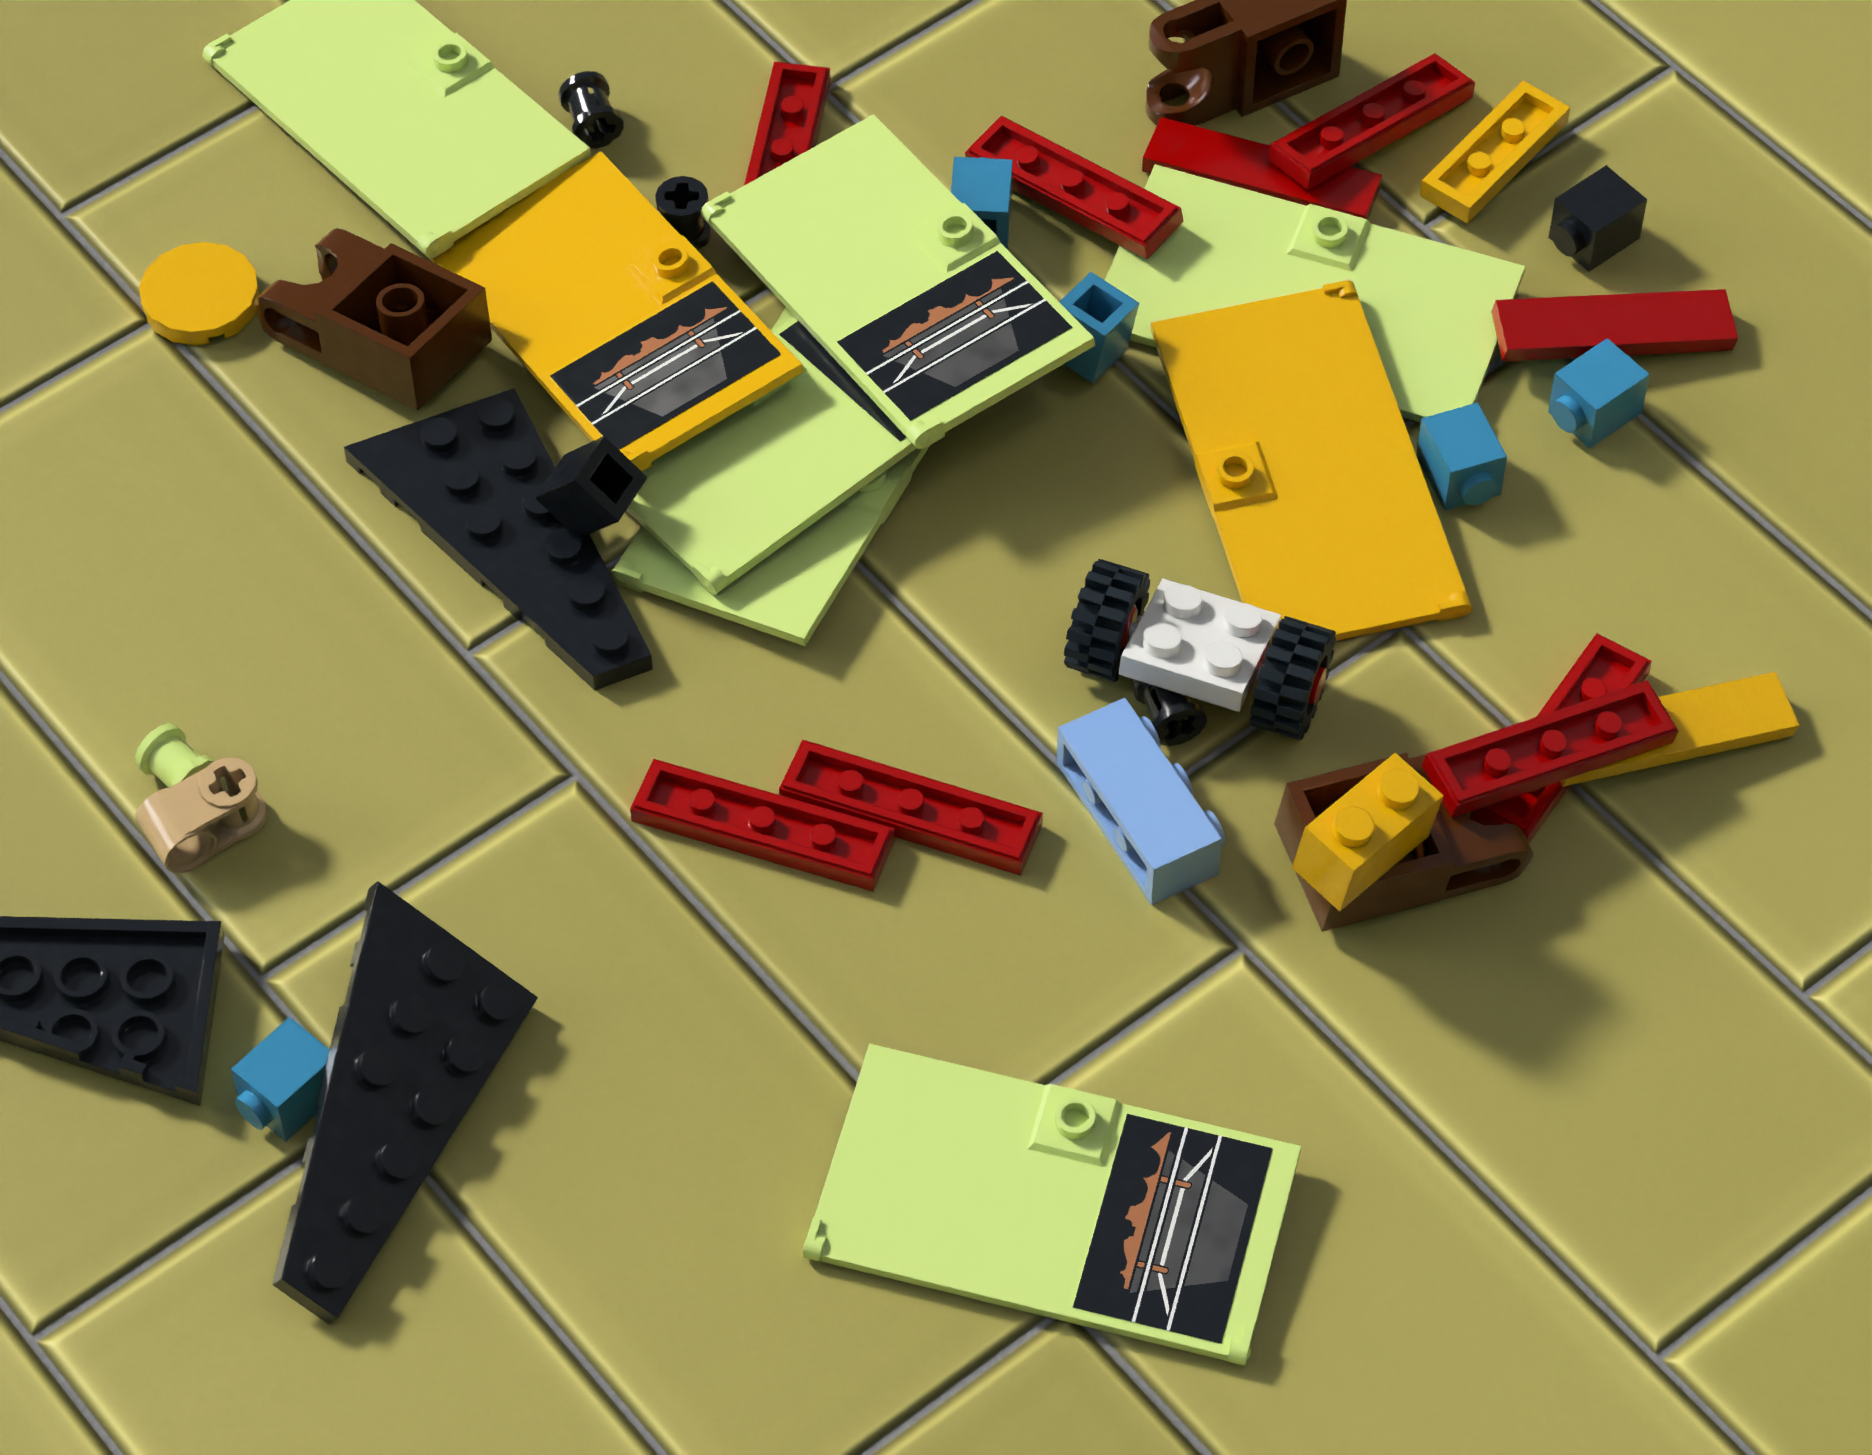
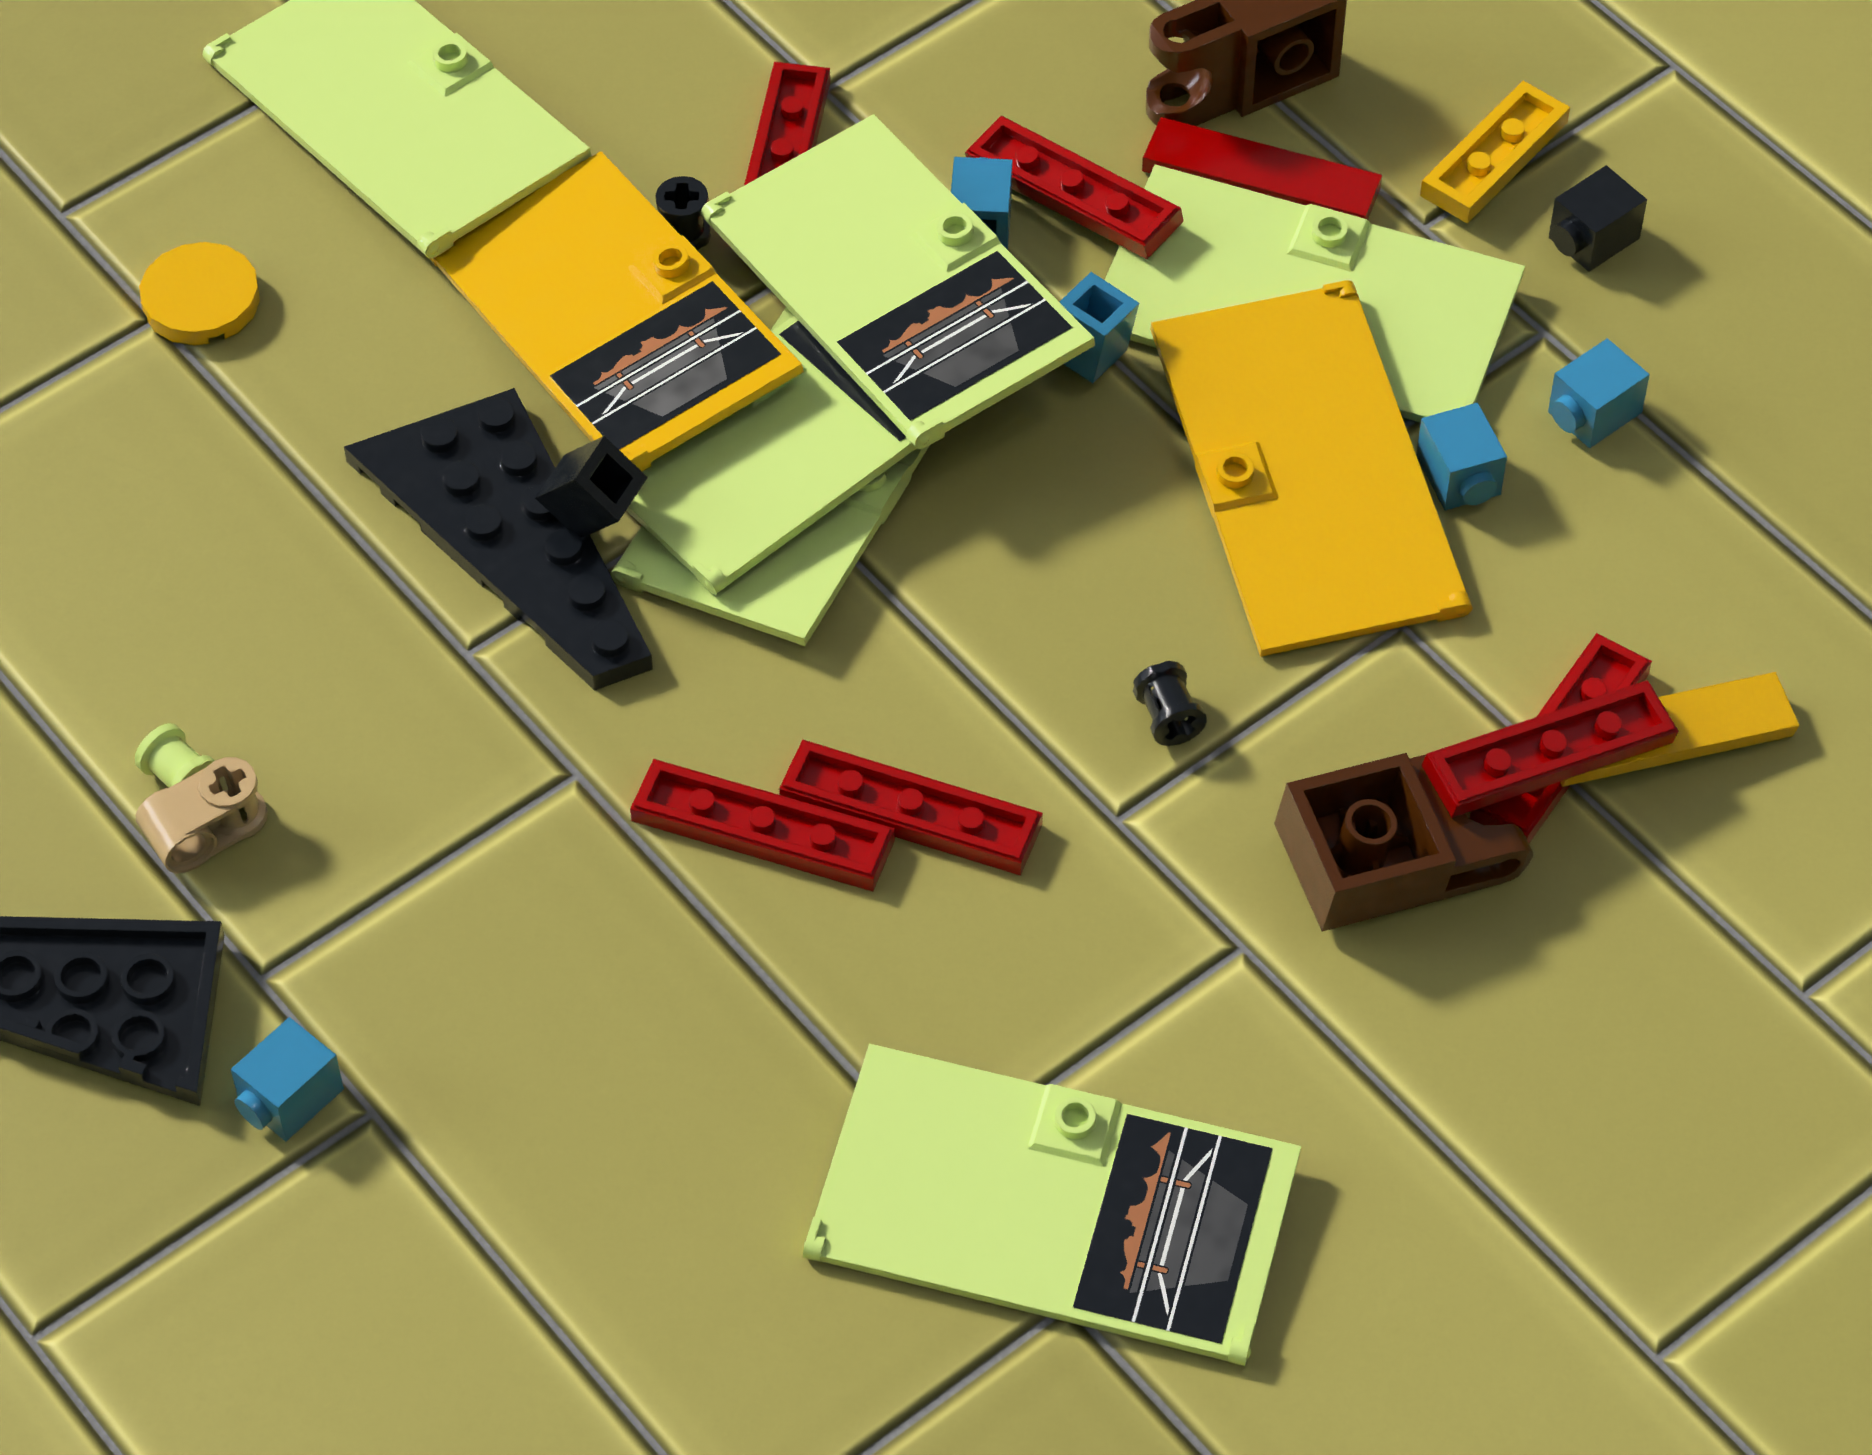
reddish brown brick [255,228,492,411] -> none
black wing [272,881,538,1324] -> none
black bush [558,71,624,149] -> none
light blue brick [1057,698,1225,905] -> none
plate [1064,559,1336,740] -> none
red tile [1268,53,1475,190] -> none
yellow piece [1292,753,1444,911] -> none
red tile [1491,289,1738,362] -> none

